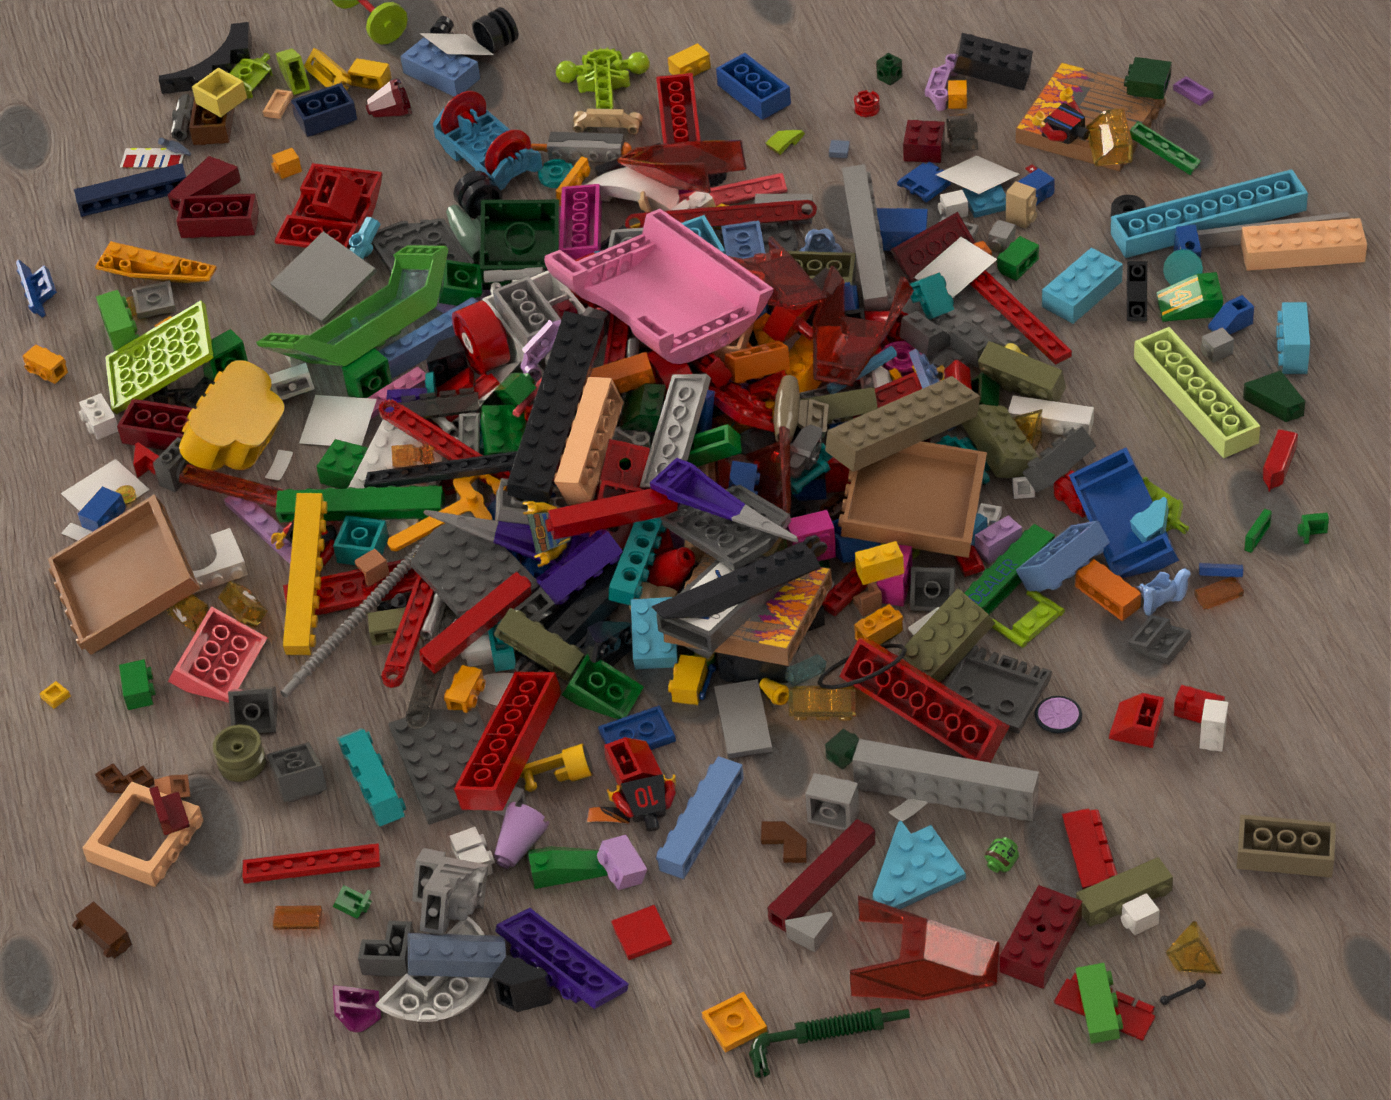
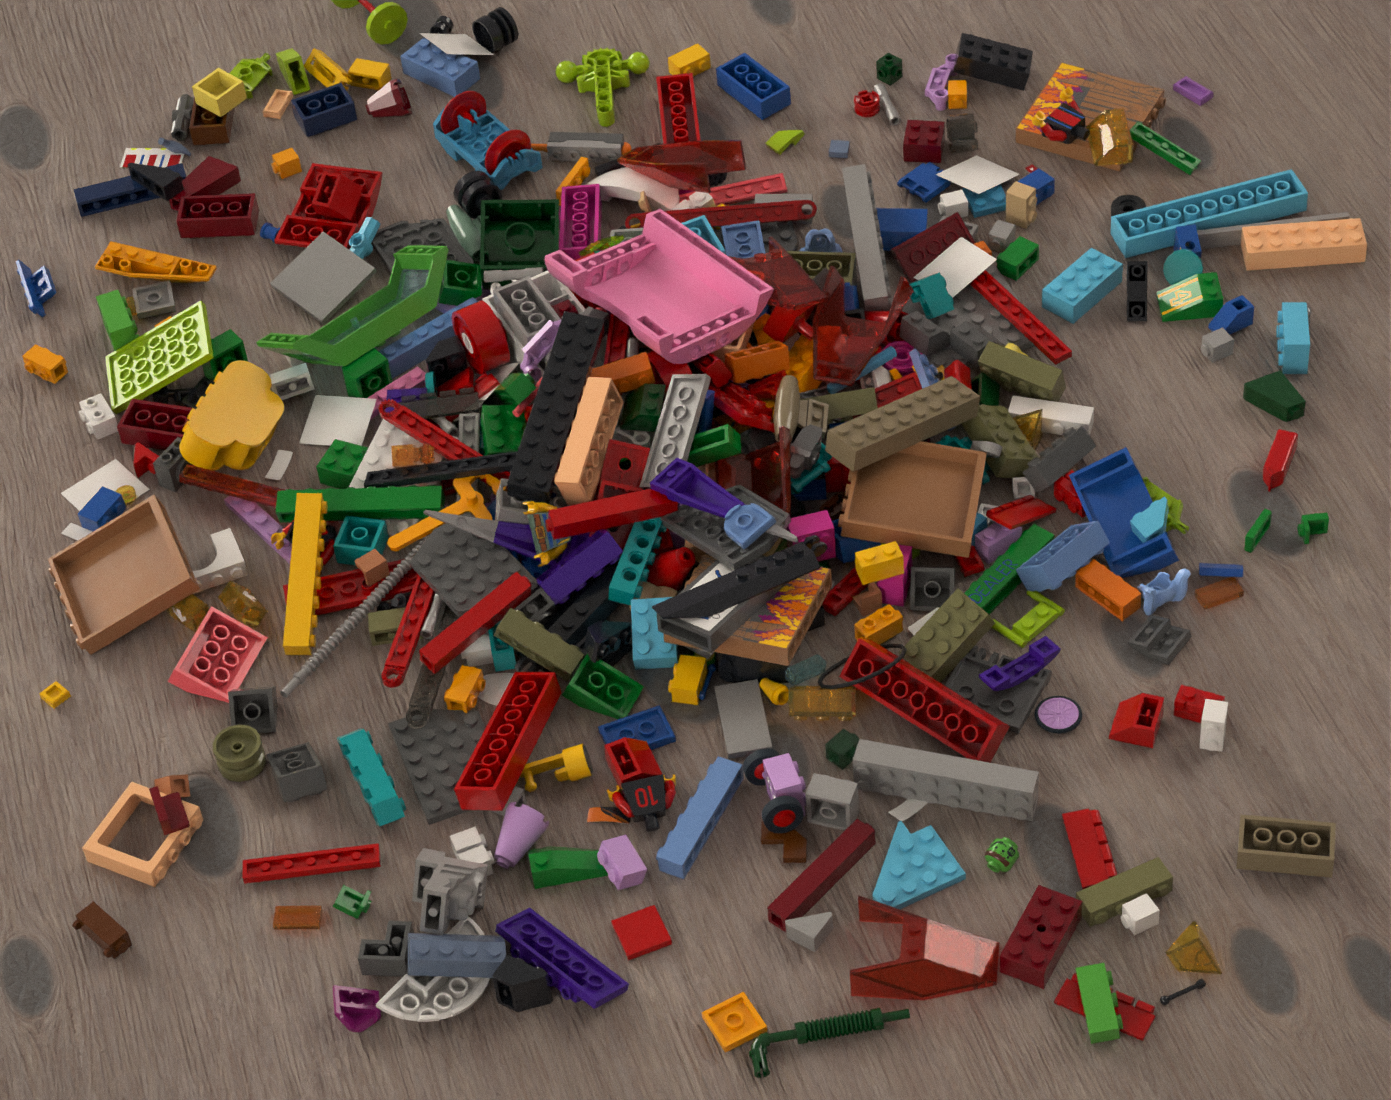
reddish brown tile [94,763,155,794] -> none
green brick [119,659,156,710] -> none
black arch [158,22,252,94] -> none
teal tile [538,159,574,188] -> none
tan plate [573,109,643,135] -> none
blue slope [728,461,760,495] -> none
dark green brick [1124,57,1172,100] -> none
yellowish green brick [1134,327,1260,459] -> none
none -> black slope [128,163,184,201]
none -> blue bush [260,222,280,243]
none -> clear neon green slope [579,235,625,257]
none -> medium blue tile [724,503,776,550]
none -> brick [743,748,806,833]
none -> light grey piece [874,83,901,126]
none -> light grey beam [970,441,1003,458]
none -> dark purple slope [979,636,1061,691]
none -> red windscreen [986,495,1057,530]

